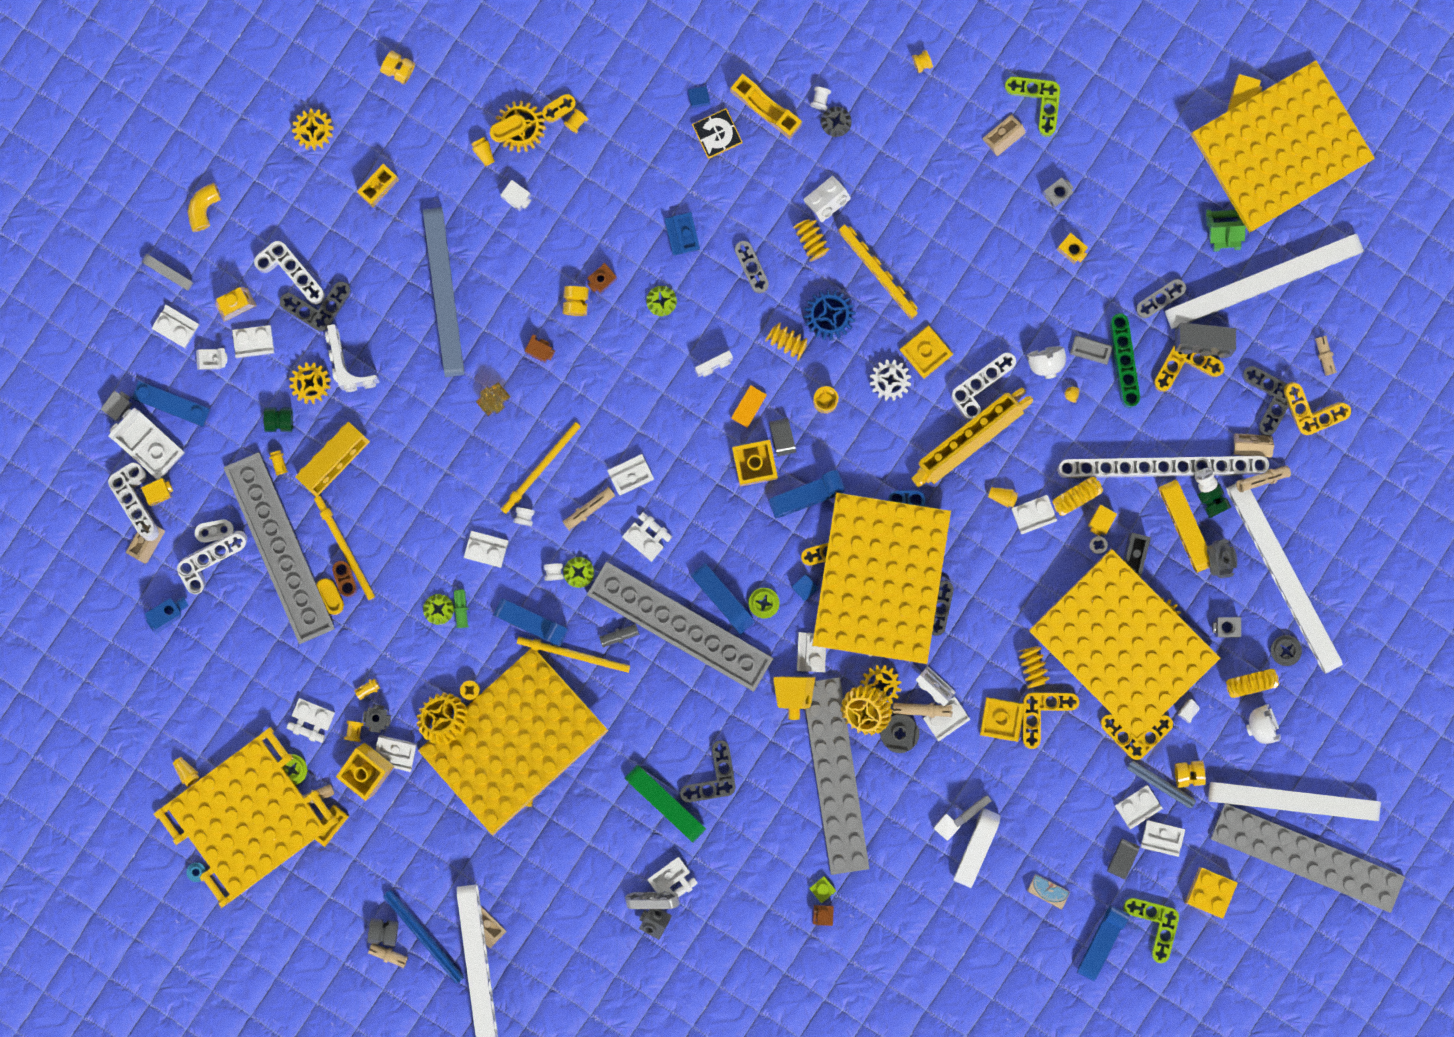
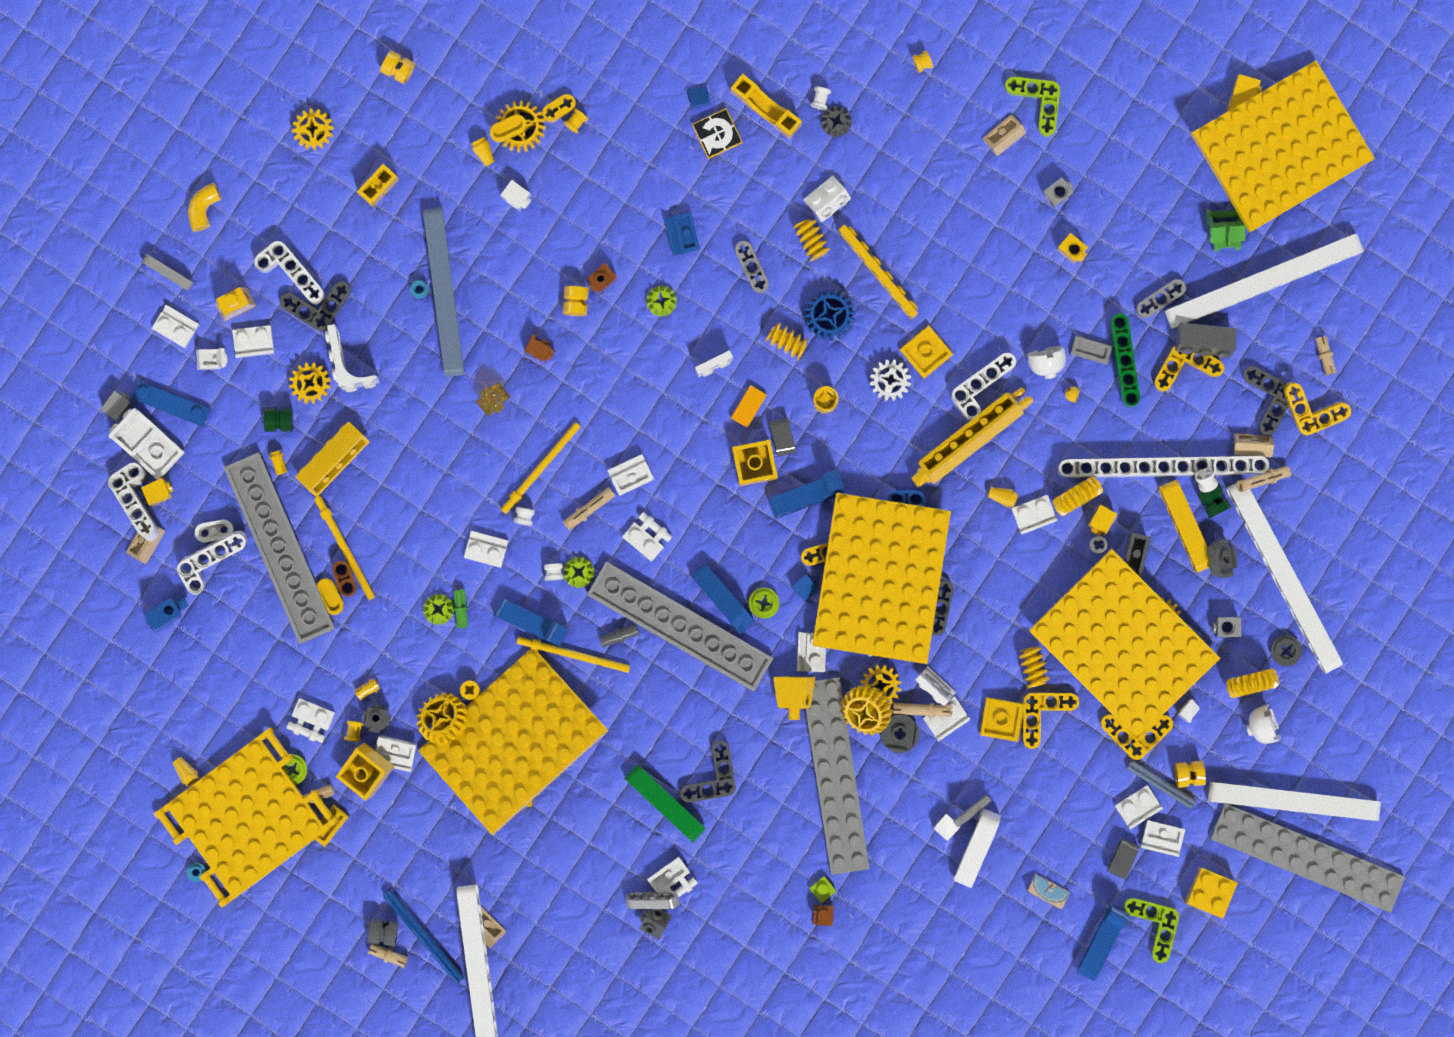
none -> dark azure plate [410,279,429,299]

